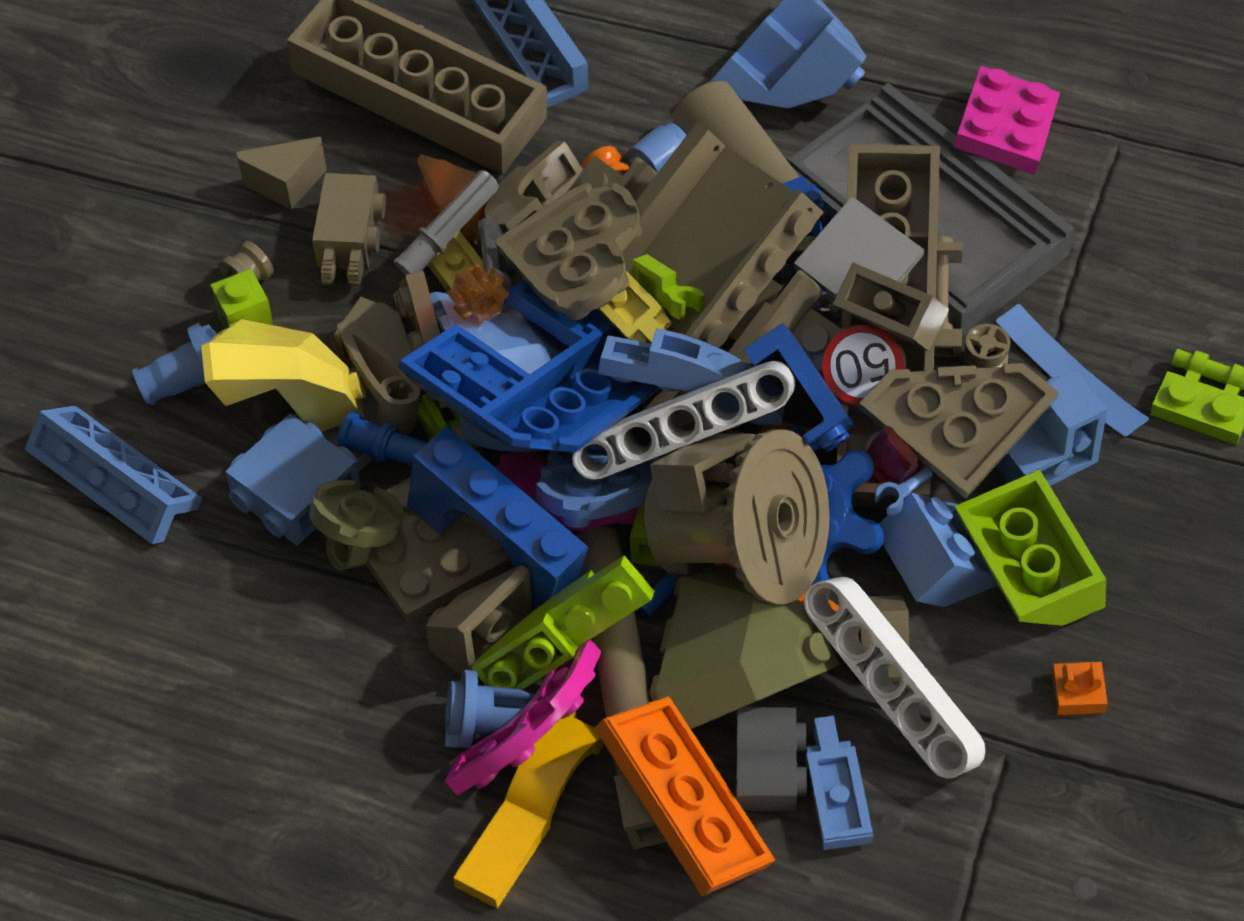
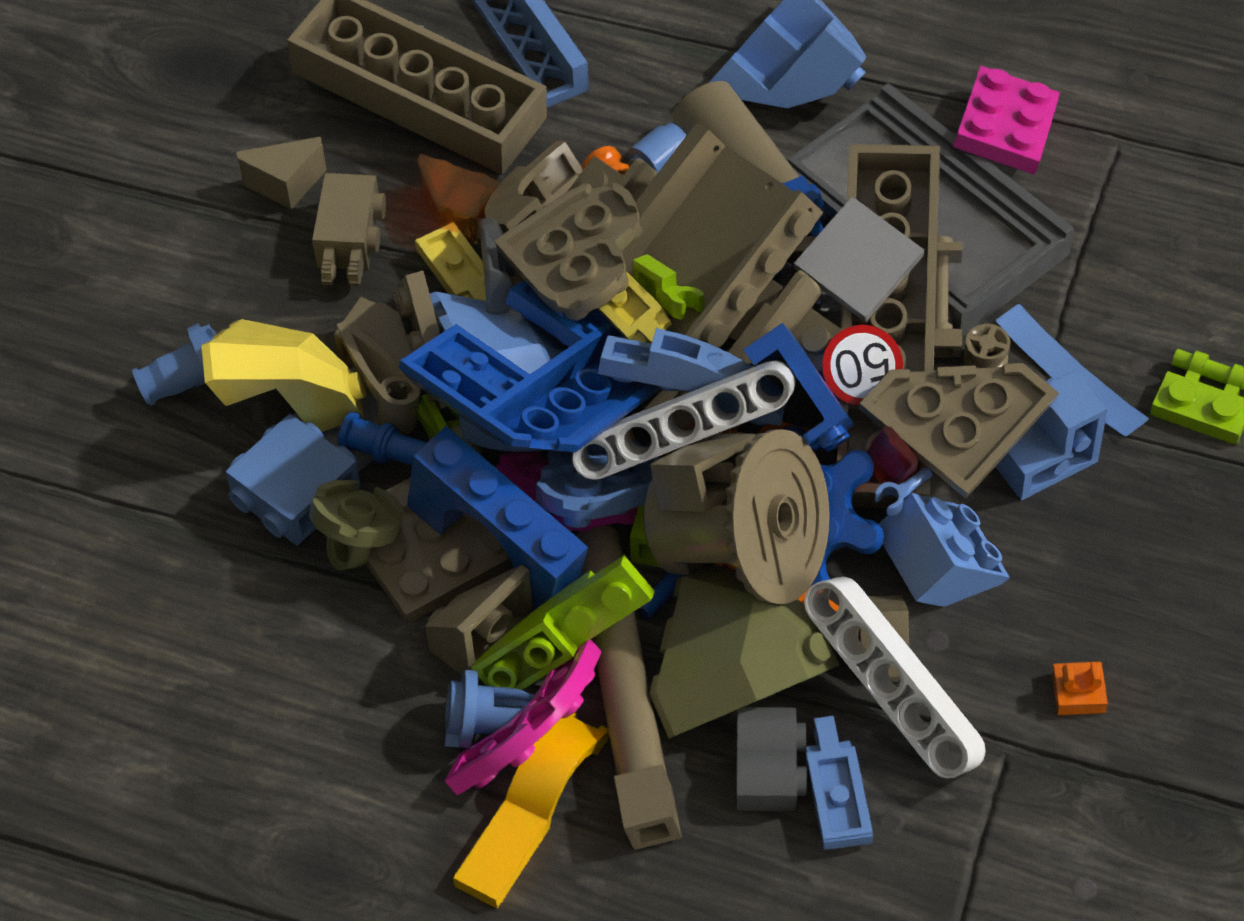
medium blue fence [24,406,203,544] -> none
lime brick [211,269,274,329] -> none
dark tan wheel [218,241,274,281] -> none
light grey axle [394,170,499,275] -> none
clear orange gear [448,264,509,324] -> none
orange tile [595,696,775,896] -> none
dark tan slope [833,262,949,351] -> none
lime slope [955,470,1106,626] -> none

